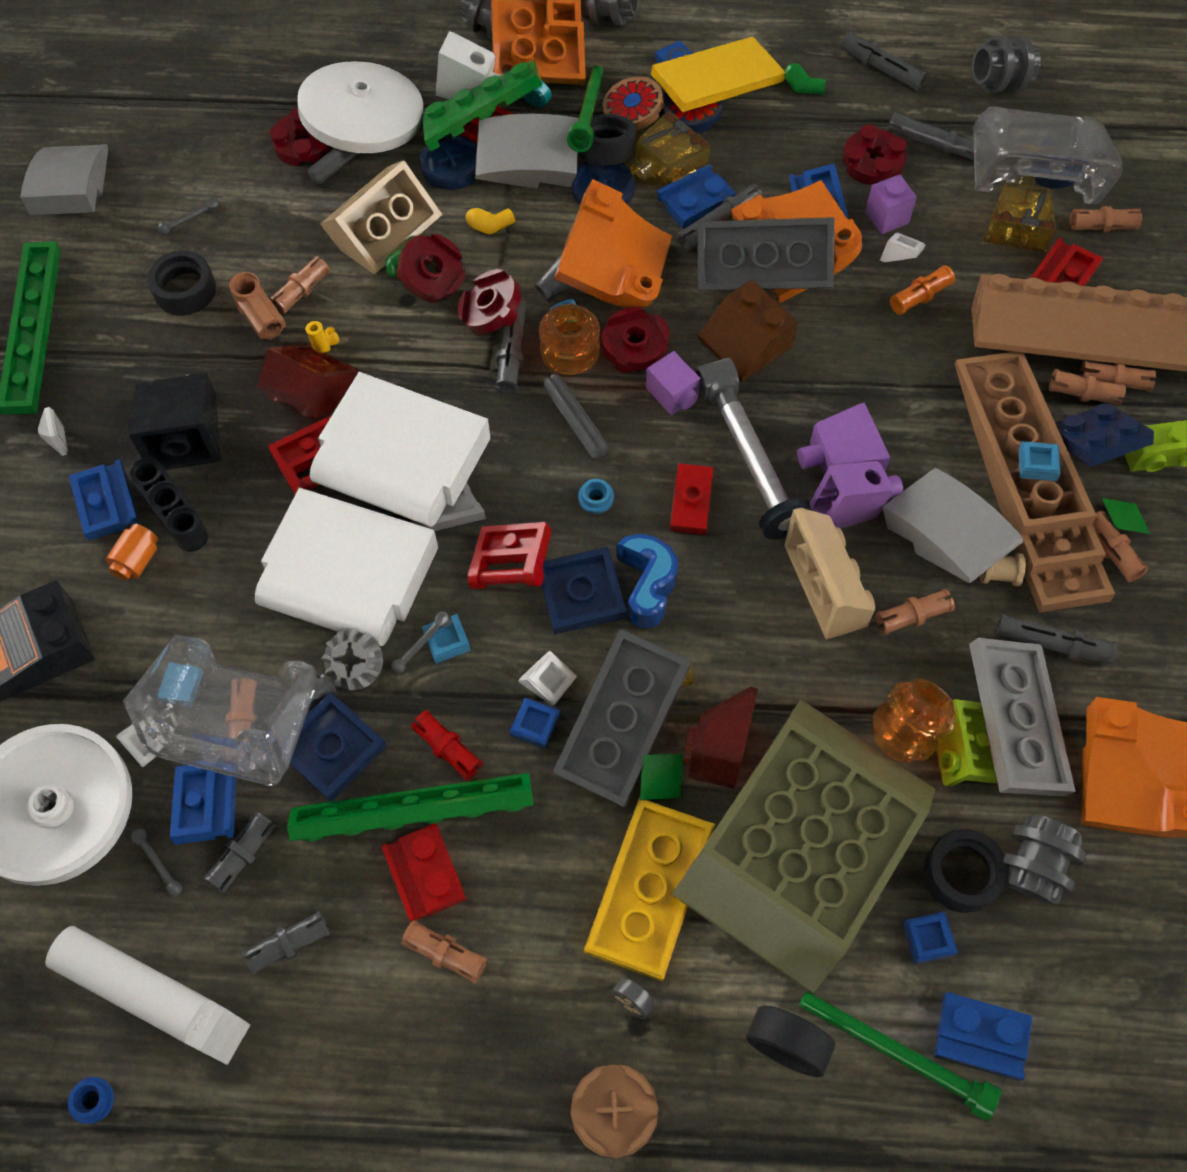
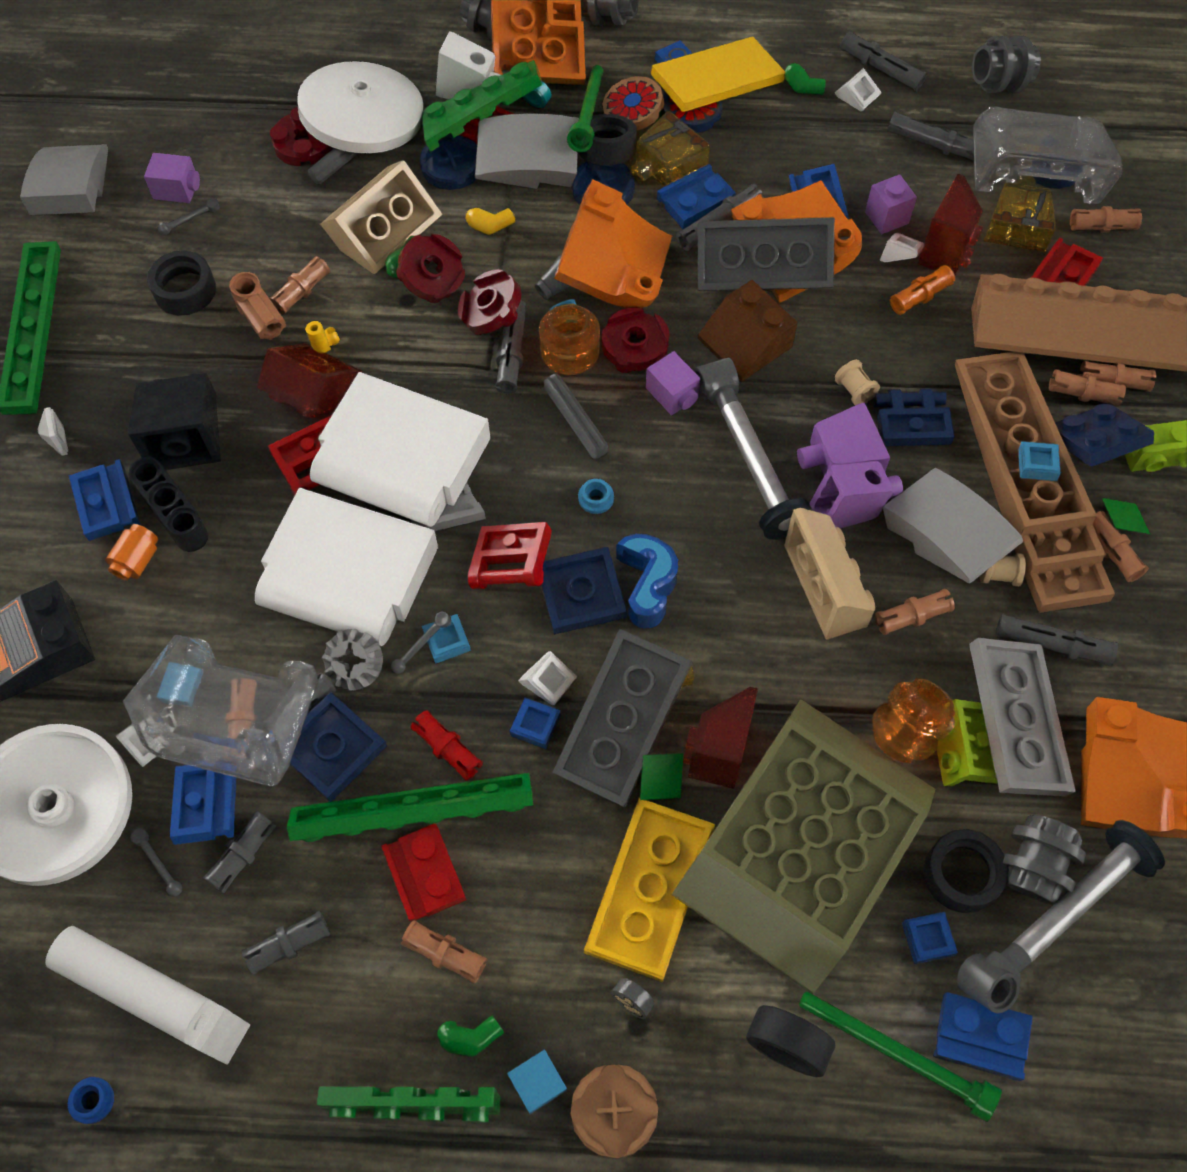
red plate [670,463,713,535] -> none
dark red plate [842,125,907,185] -> none
none -> medium lavender brick [144,153,200,203]
none -> green wing [317,1086,500,1123]
none -> green arm [437,1015,504,1057]
none -> dark azure tile [507,1049,567,1114]
none -> white slope [835,68,882,111]
none -> tan bush [835,359,880,406]
none -> dark blue plate [874,388,954,446]
none -> clear red slope [918,174,983,277]
none -> piece [957,820,1165,1014]

